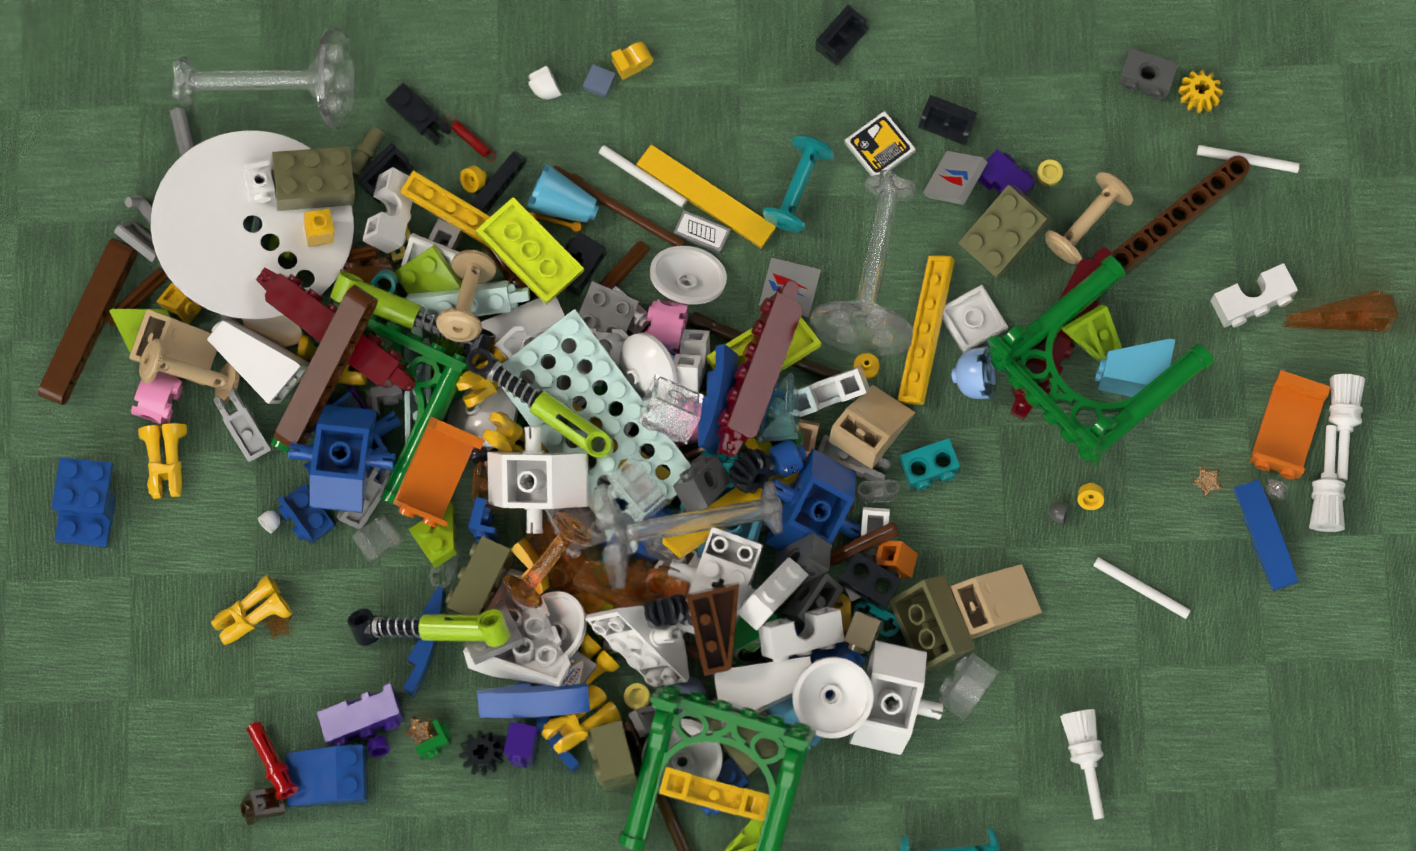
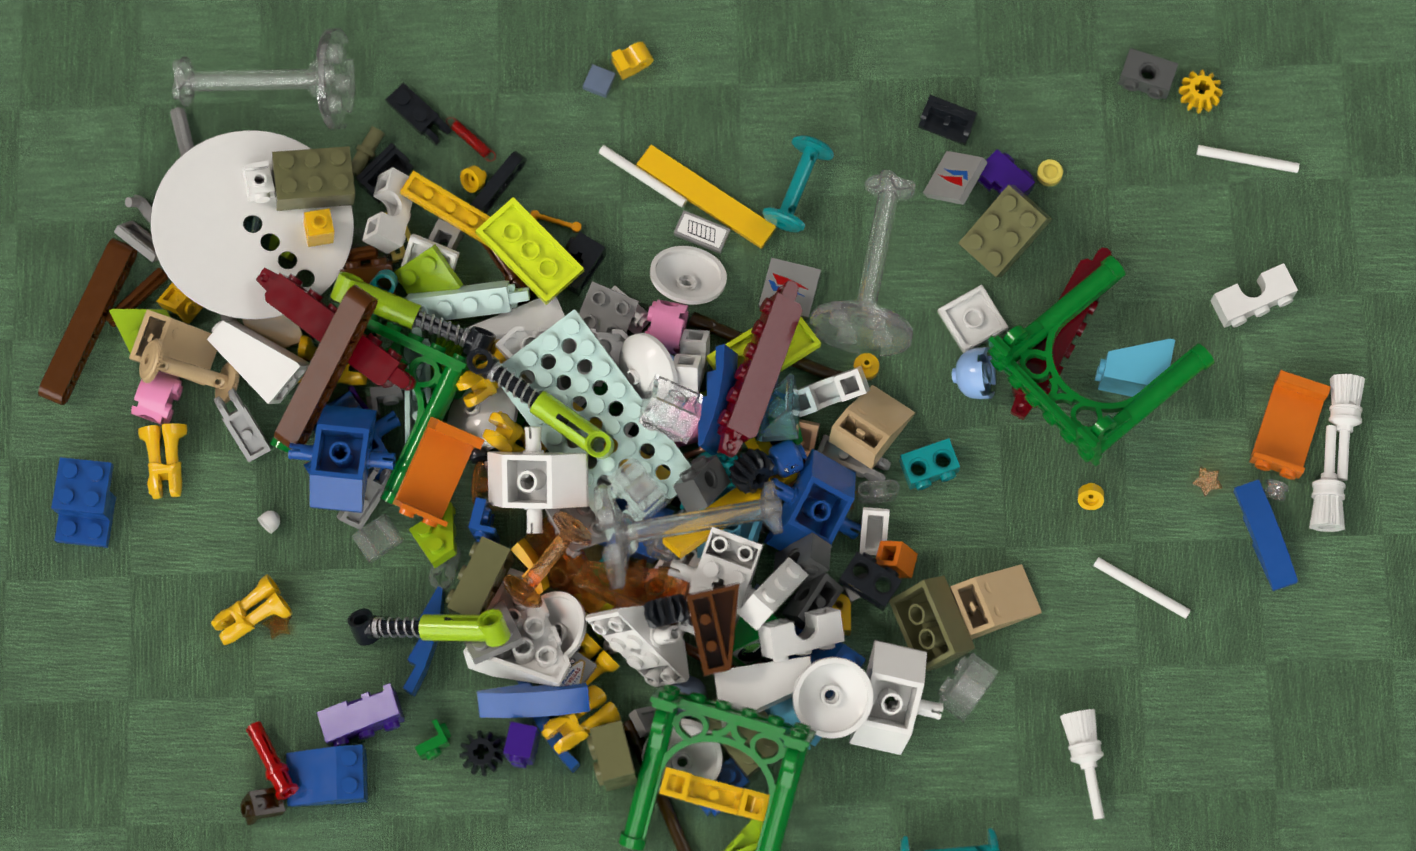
blue bracket [277,484,336,544] -> none
dark purple hinge [367,734,390,757] -> none
clear orange piece [405,716,434,746] -> none
tan hose [436,250,496,342] -> none
medium azure cone [526,164,599,223] -> none
white piece [528,66,562,100] -> none
reddish brown bar [553,165,686,247] -> none
reddish brown axle [599,241,649,289] -> none
light yellow tile [624,683,651,710] -> none
black hinge [815,4,869,66] -> none
reddish brown axle [830,522,899,566] -> none
tile [844,111,916,181] -> none
dark tan brick [844,611,885,654] -> none
teal beam [853,601,900,639] -> none
yellow tile [897,256,955,405] -> none
tan hose [1045,172,1133,264] -> none
dark grey hinge [1049,502,1070,525] -> none
lime wing [1062,305,1122,362] -> none
reddish brown beam [1111,155,1250,276] -> none
clear orange wedge [1283,291,1398,332] -> none

